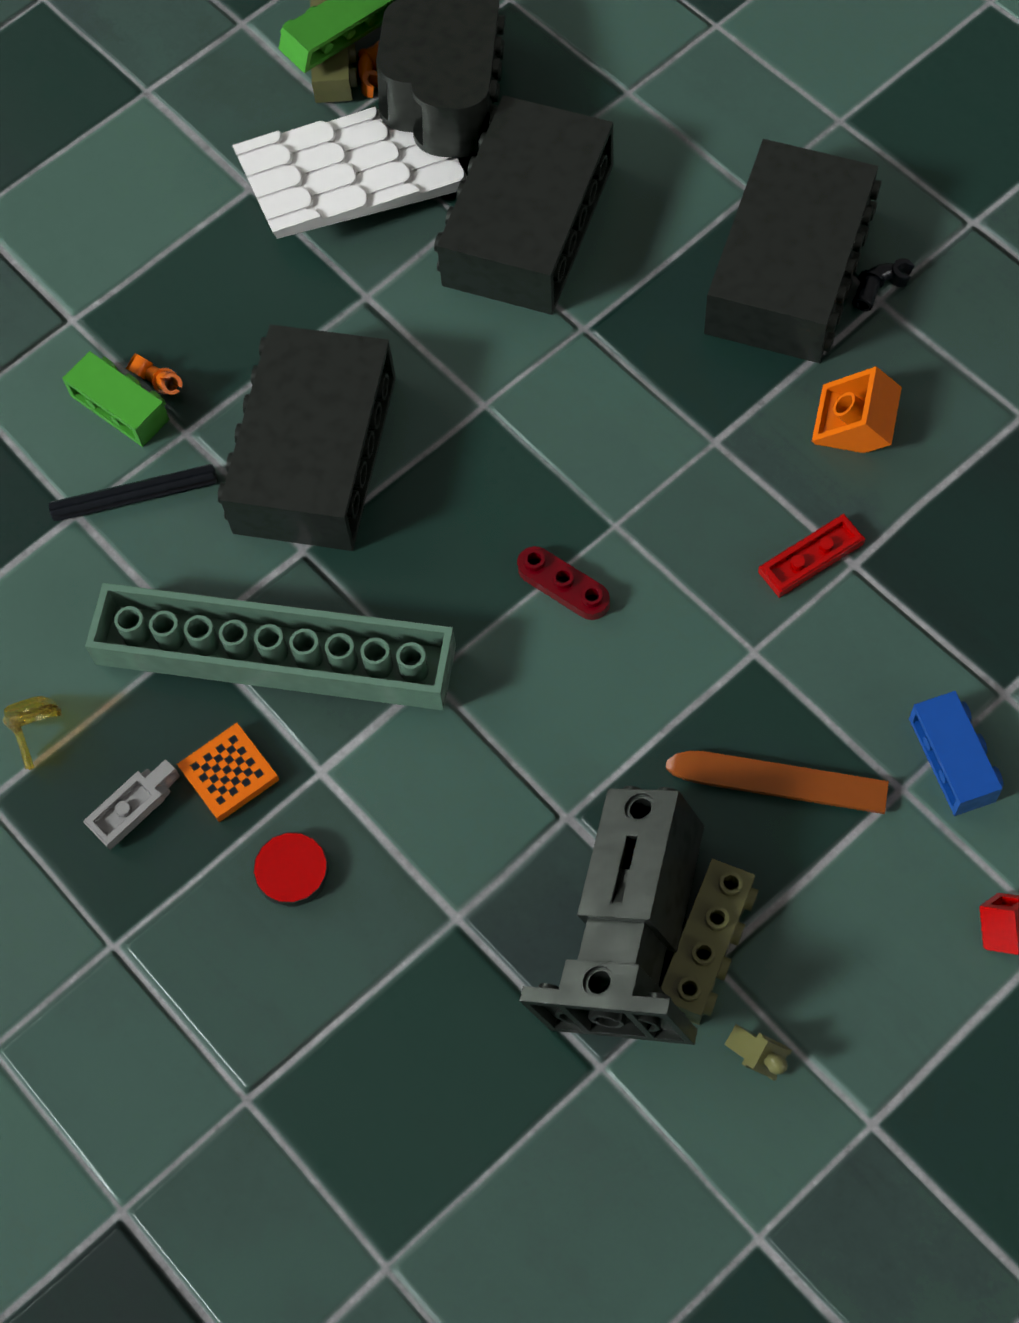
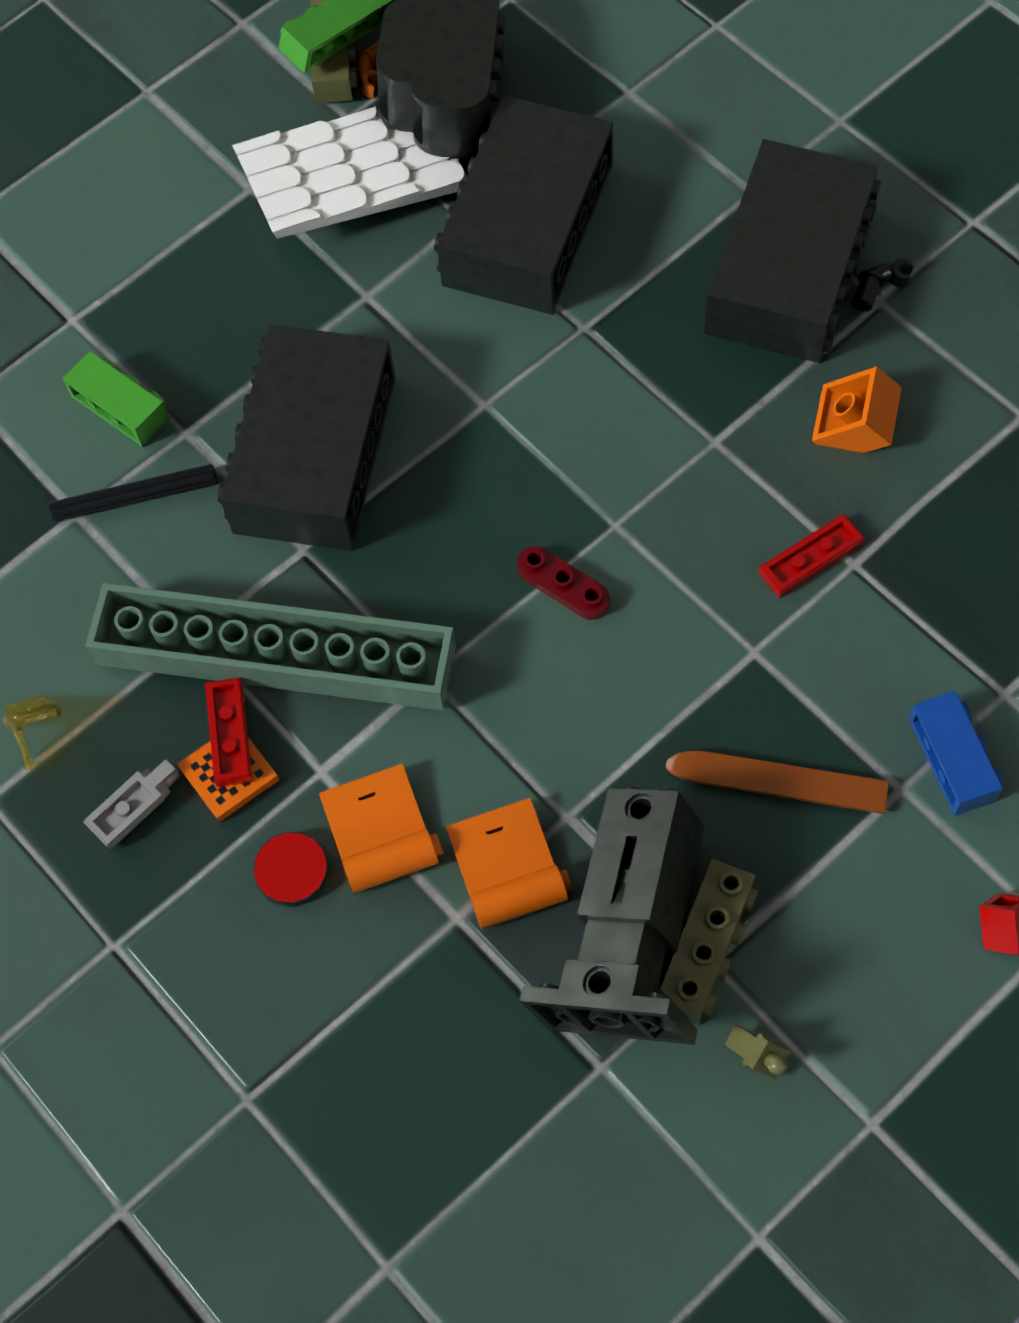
orange piece [126,353,182,395] -> none
none -> red tile [205,677,253,787]
none -> orange door [319,763,443,894]
none -> orange door [446,798,573,930]

